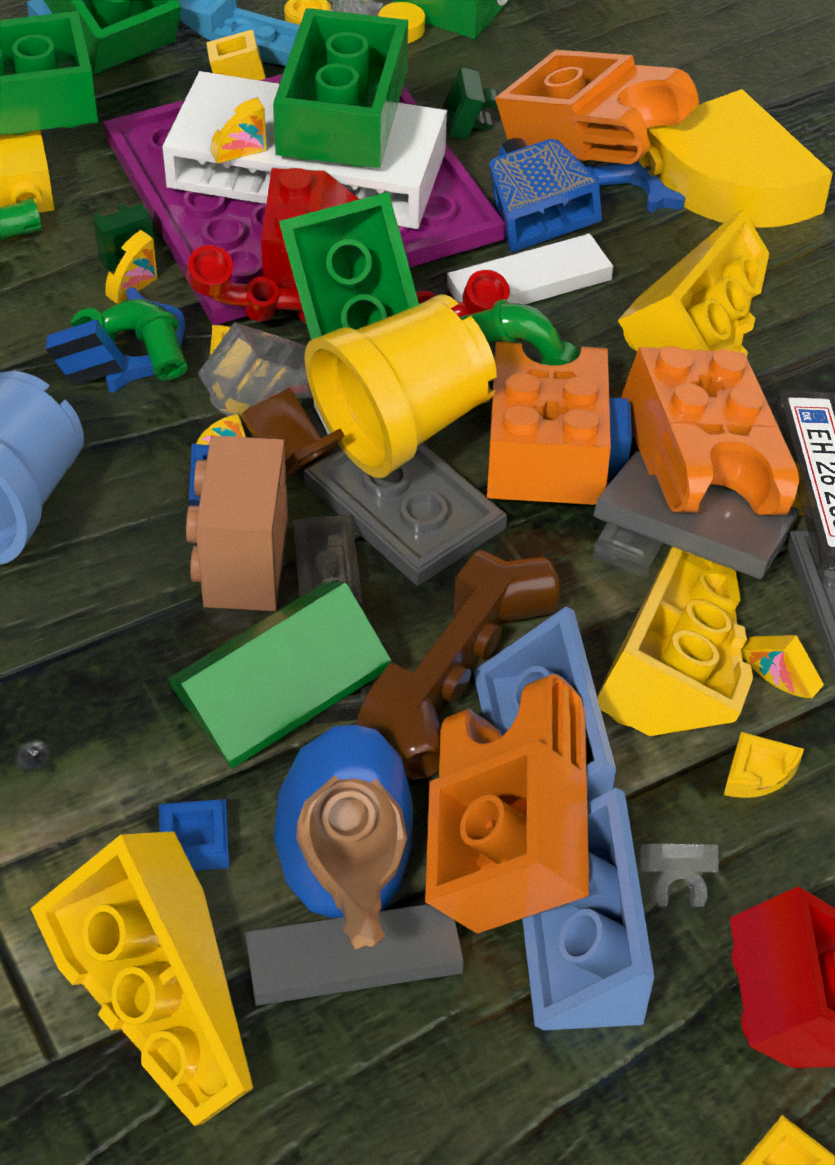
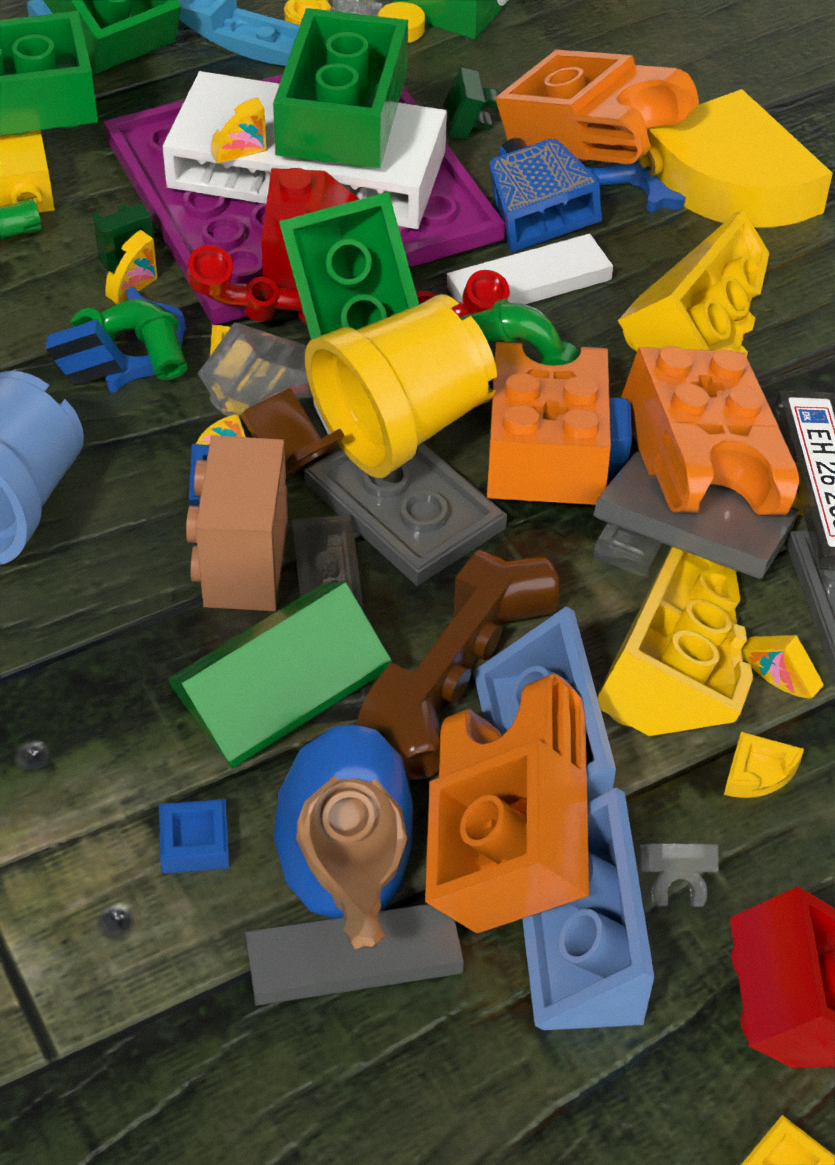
yellow wedge [30,831,253,1126] -> none
yellow plate [206,29,266,80] -> none

